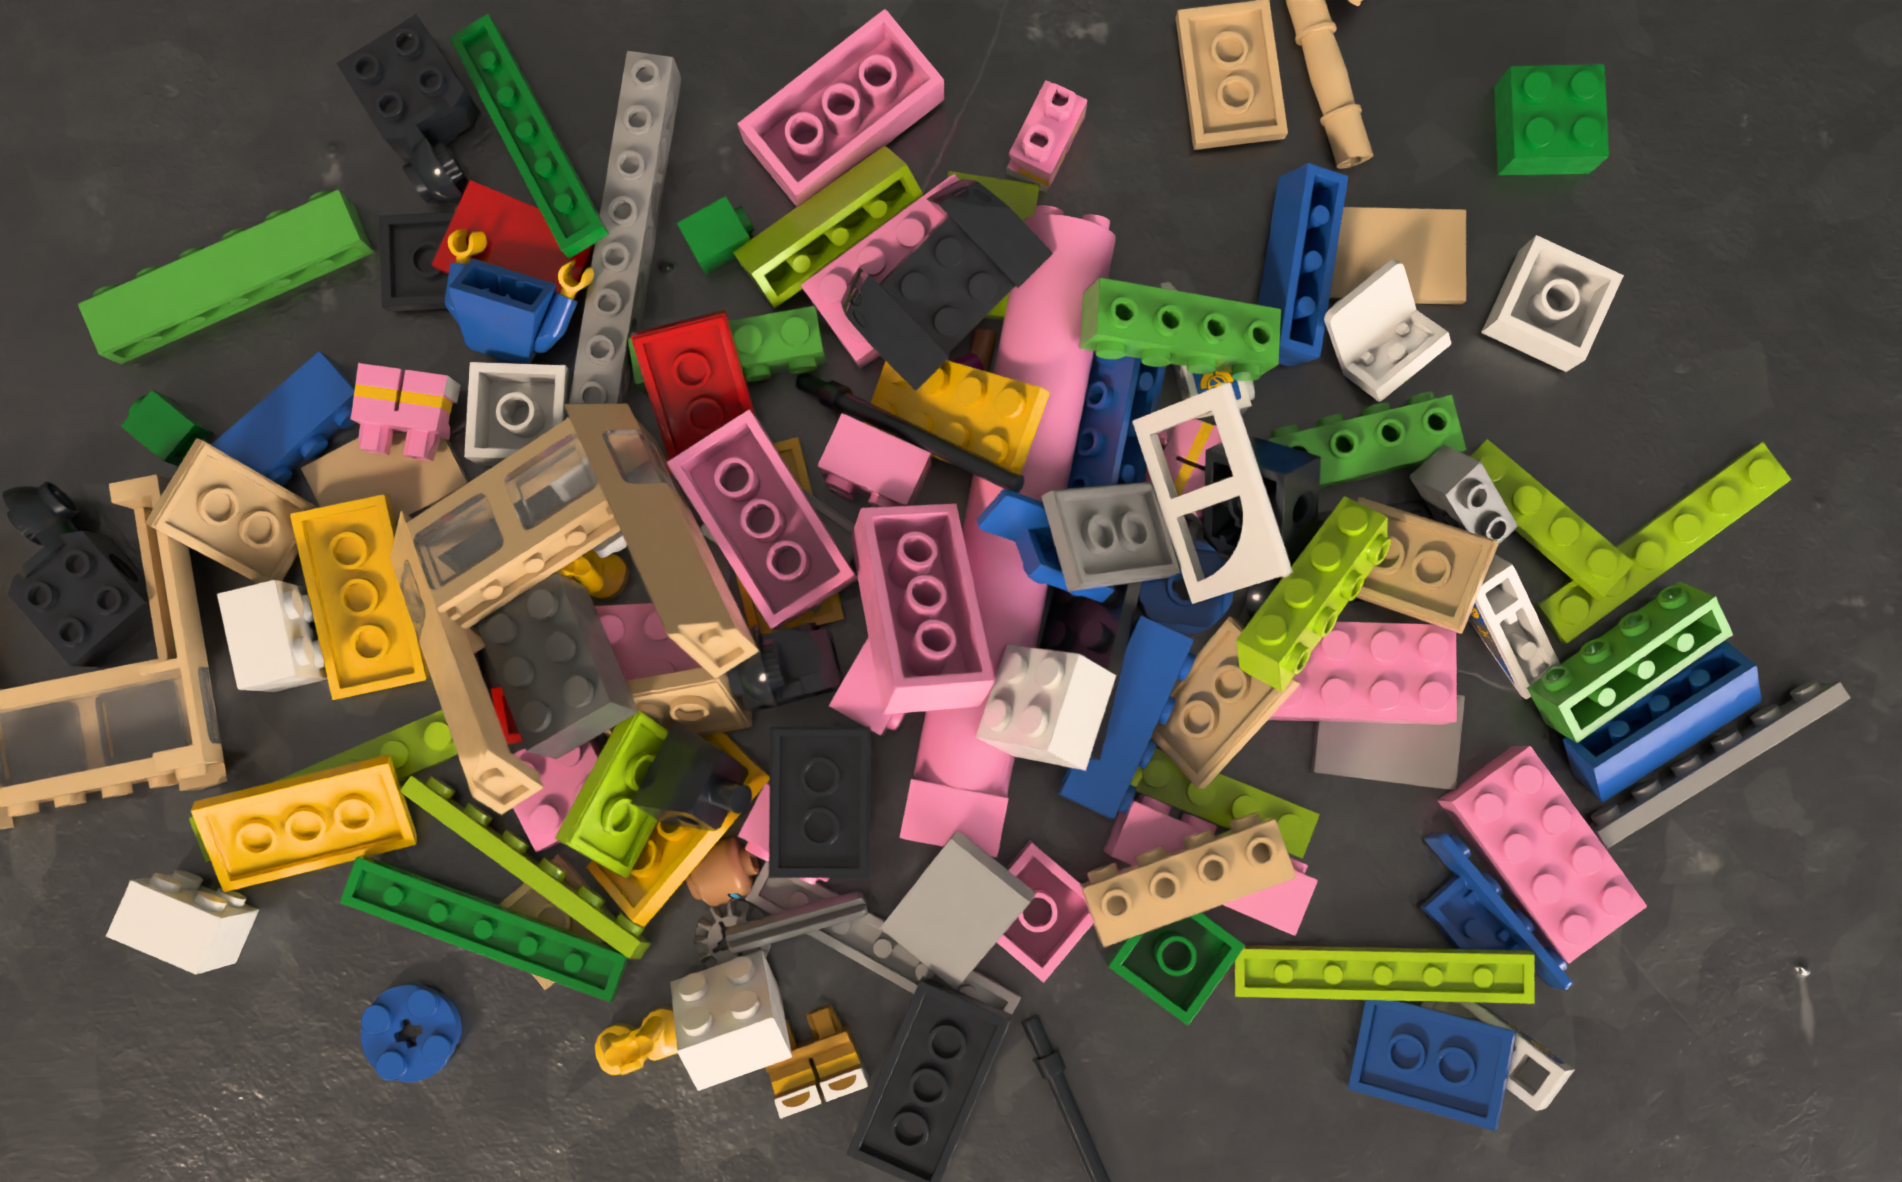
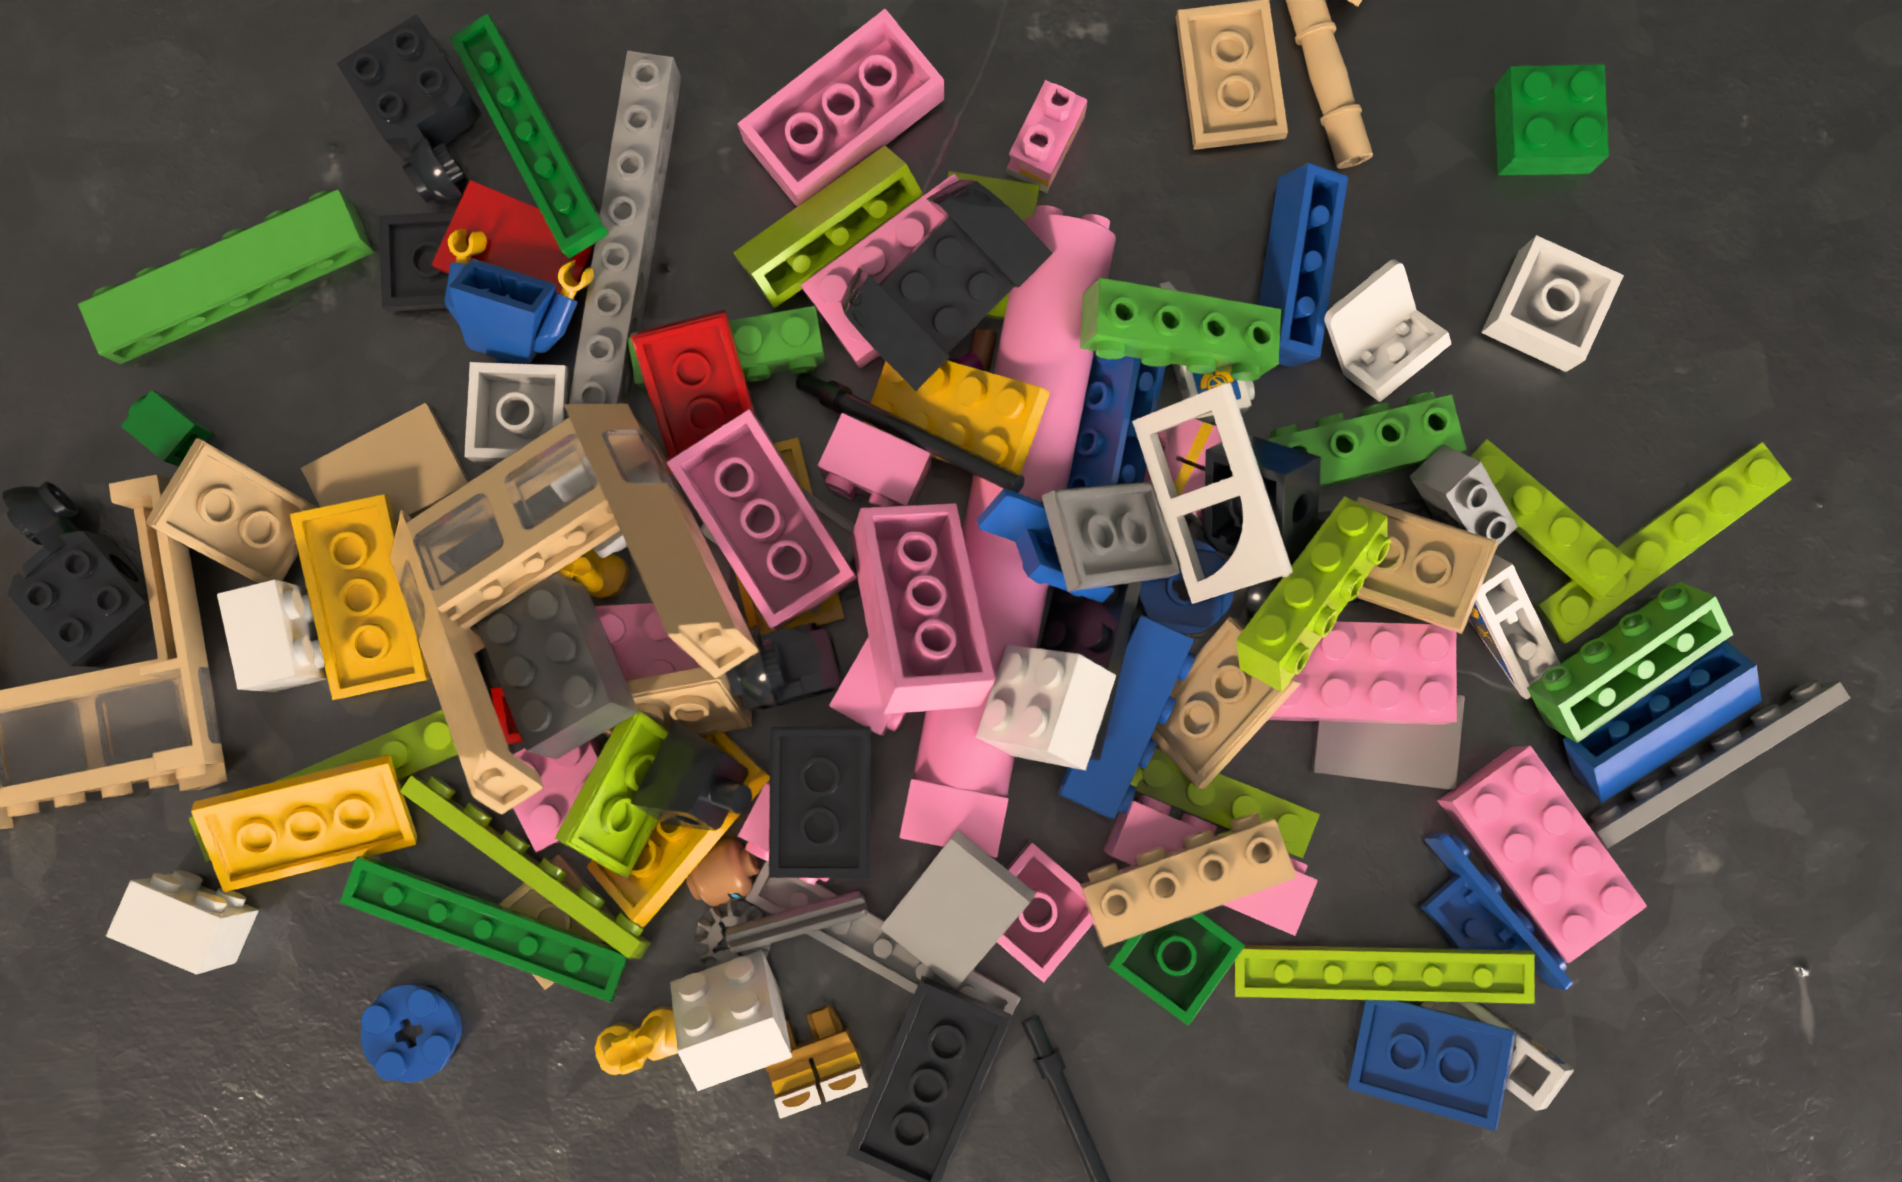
blue brick [211,351,356,486] -> none
bright pink hips [351,363,461,462] -> none
green brick [677,196,755,275] -> none
tan tile [1329,207,1466,305] -> none

